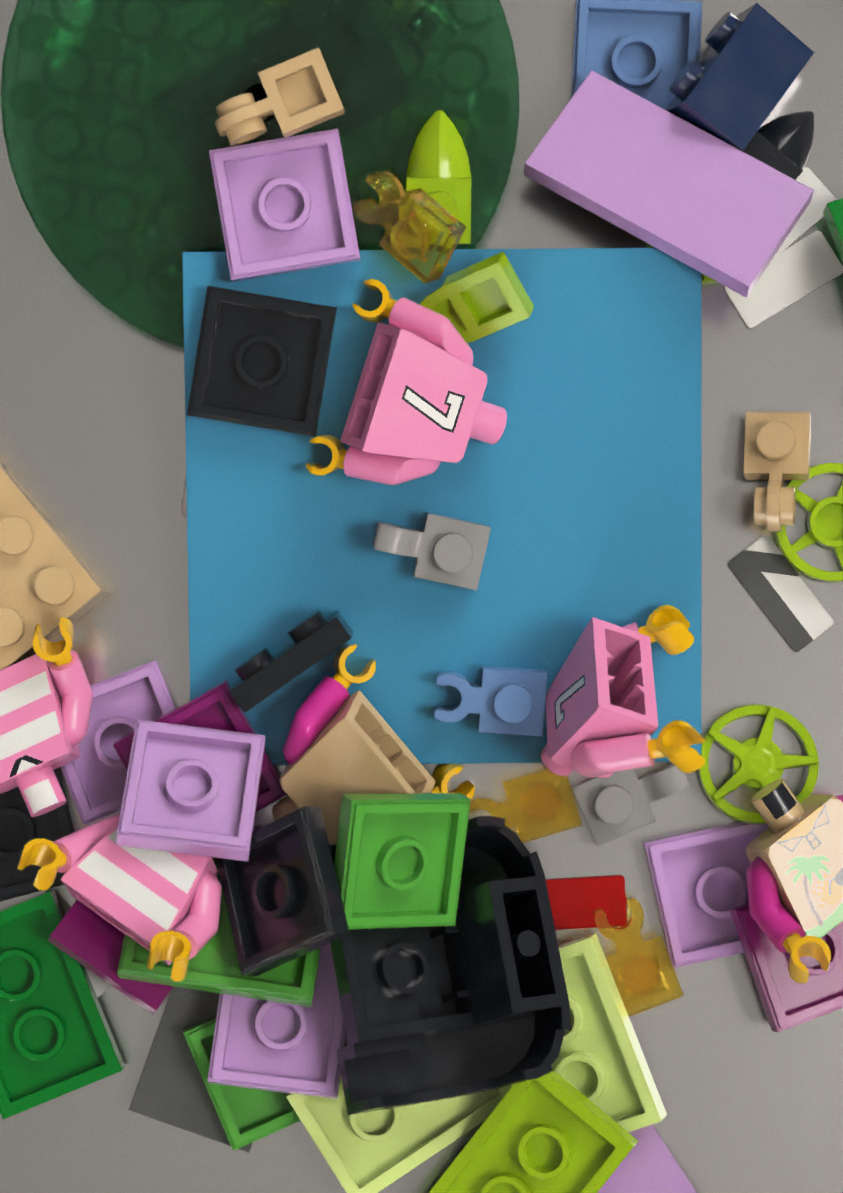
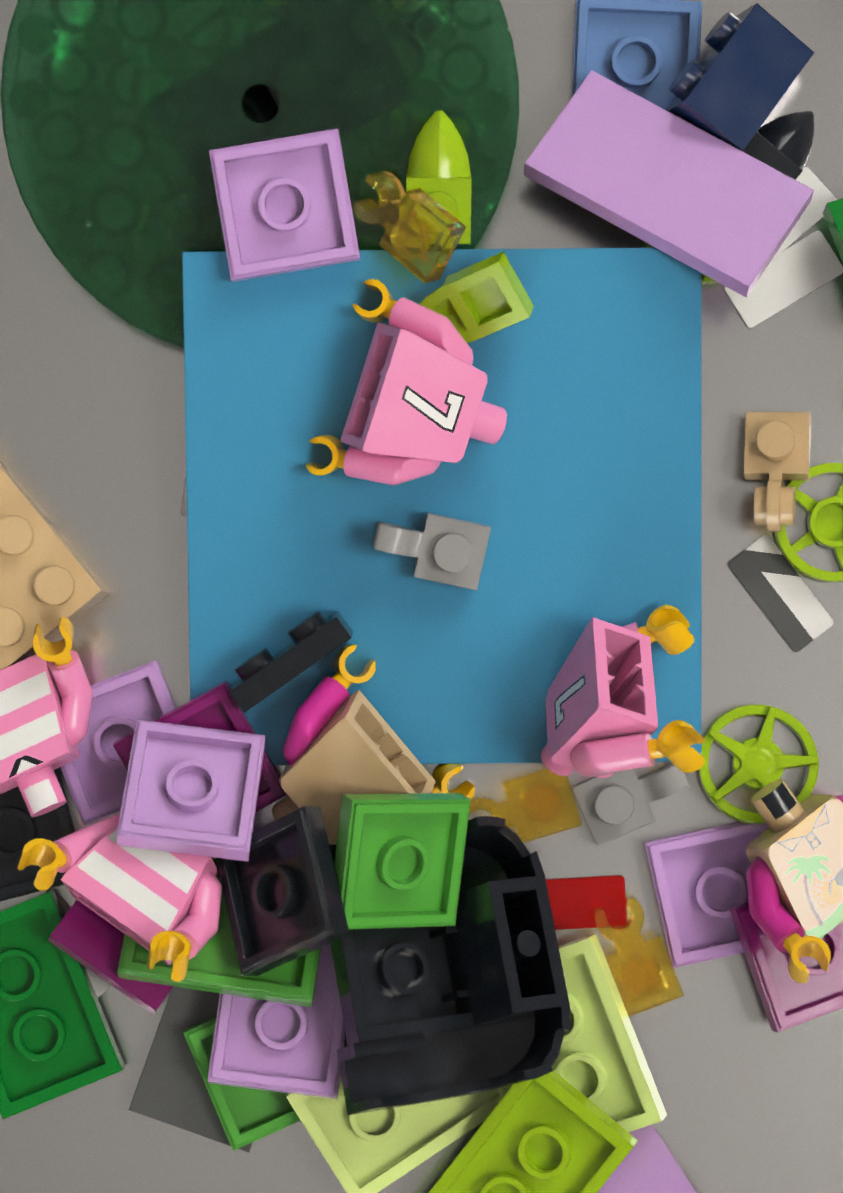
black tile [187,286,337,437] -> none
tan plate [214,47,345,146] -> none
medium blue plate [434,666,547,737] -> none

